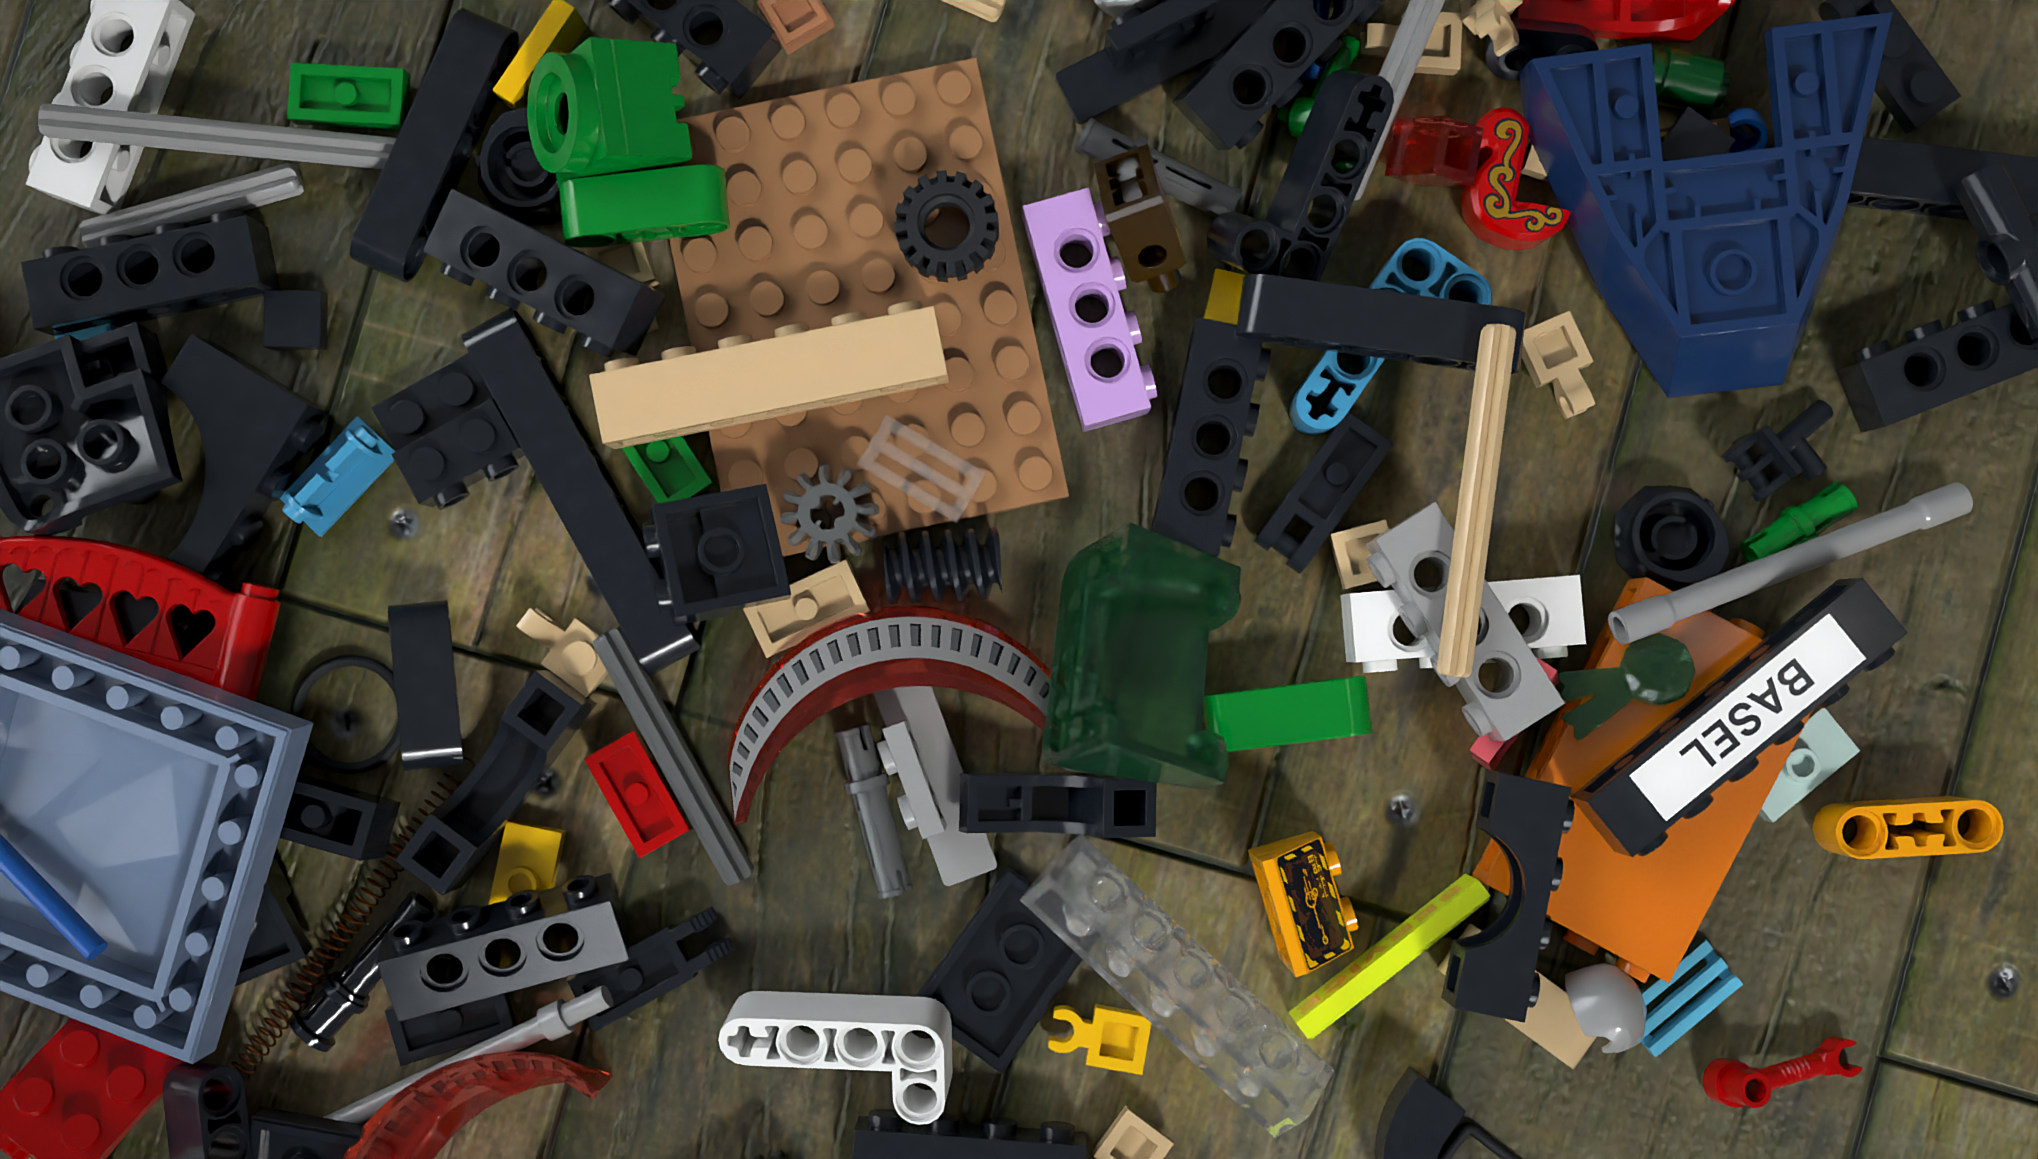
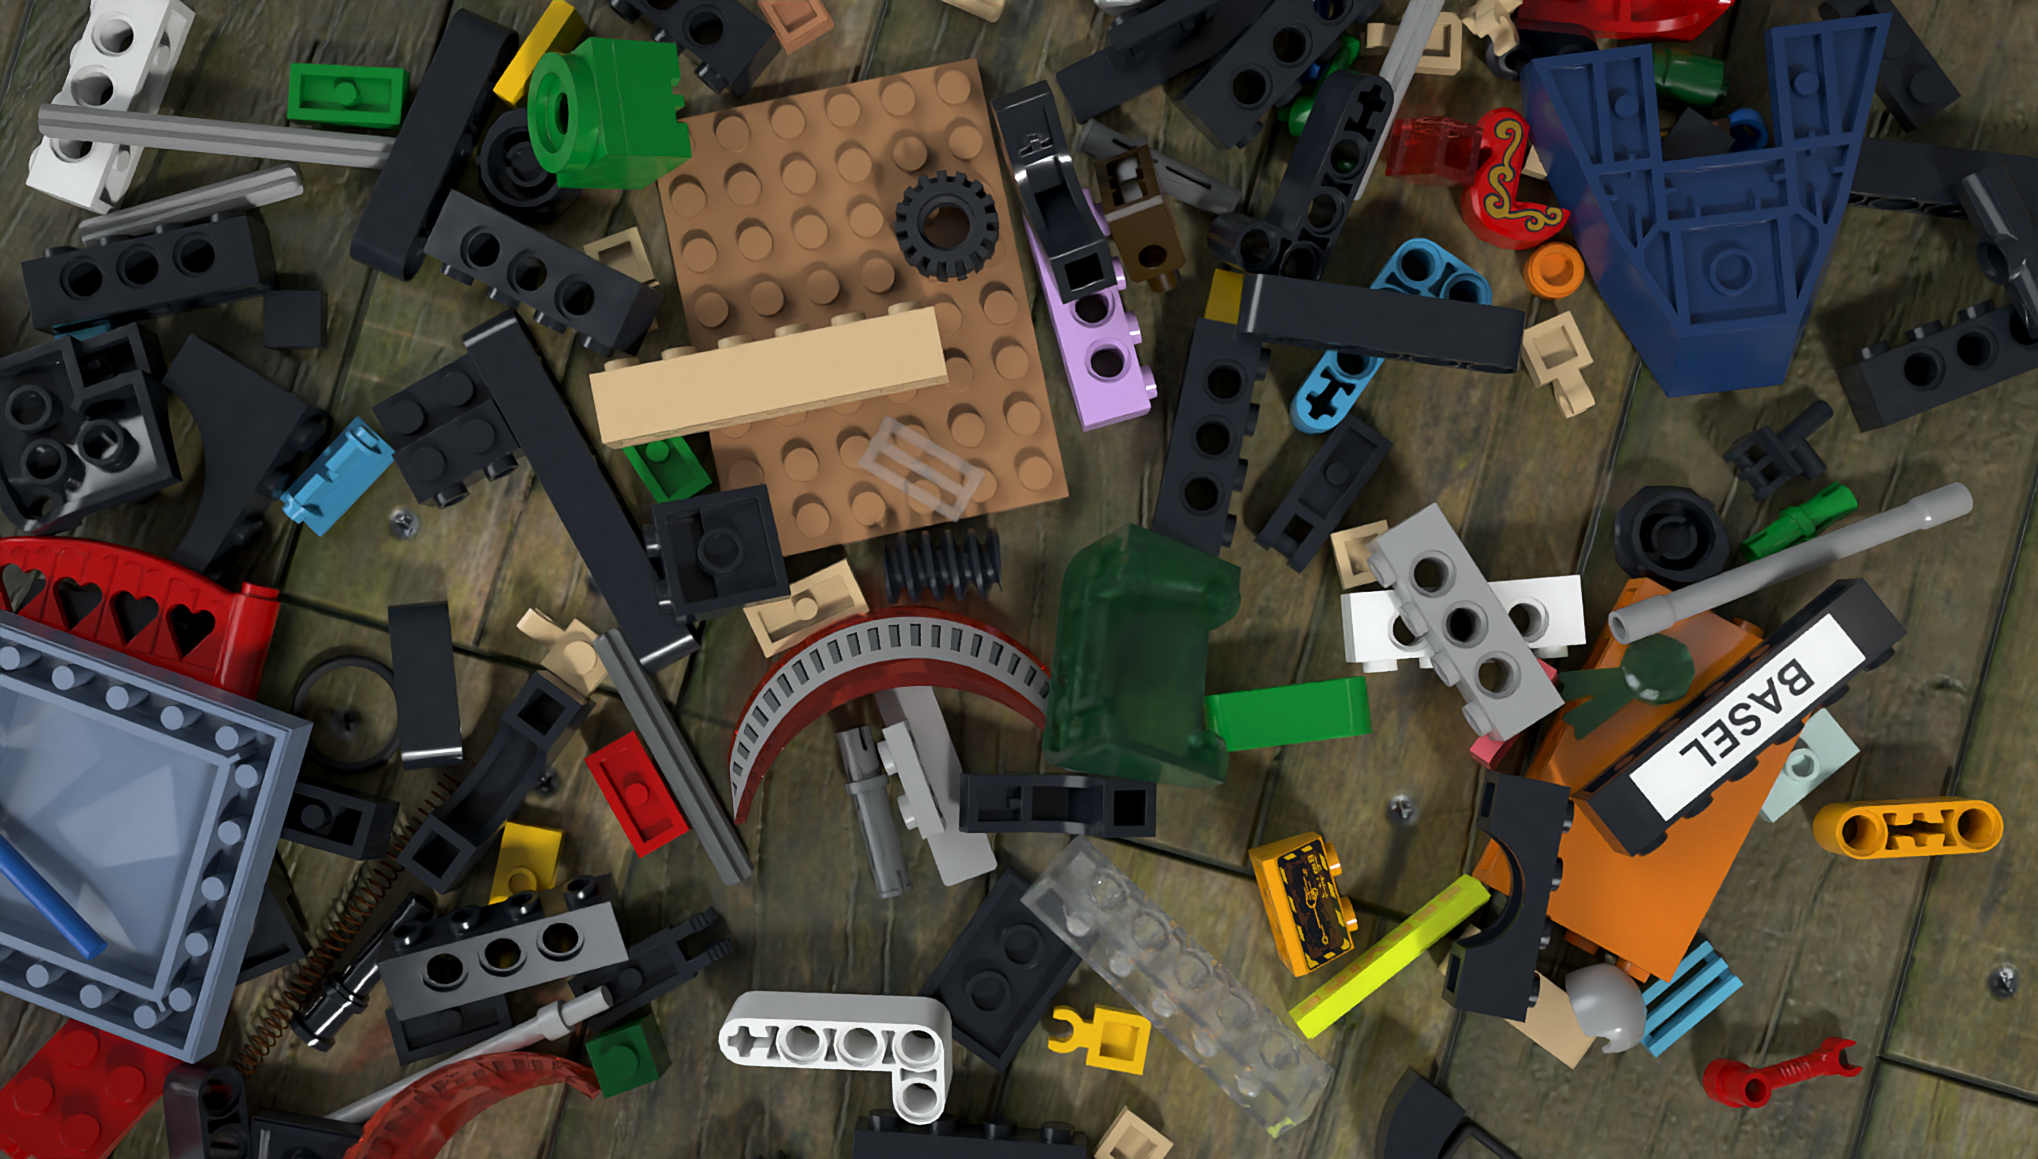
green beam [559,165,730,248] -> none
dark grey gear [780,464,880,564] -> none
tan axle [1437,324,1516,678] -> none
none -> dark green brick [585,1011,672,1099]
none -> black arch [990,79,1118,305]
none -> orange tile [1523,242,1584,301]

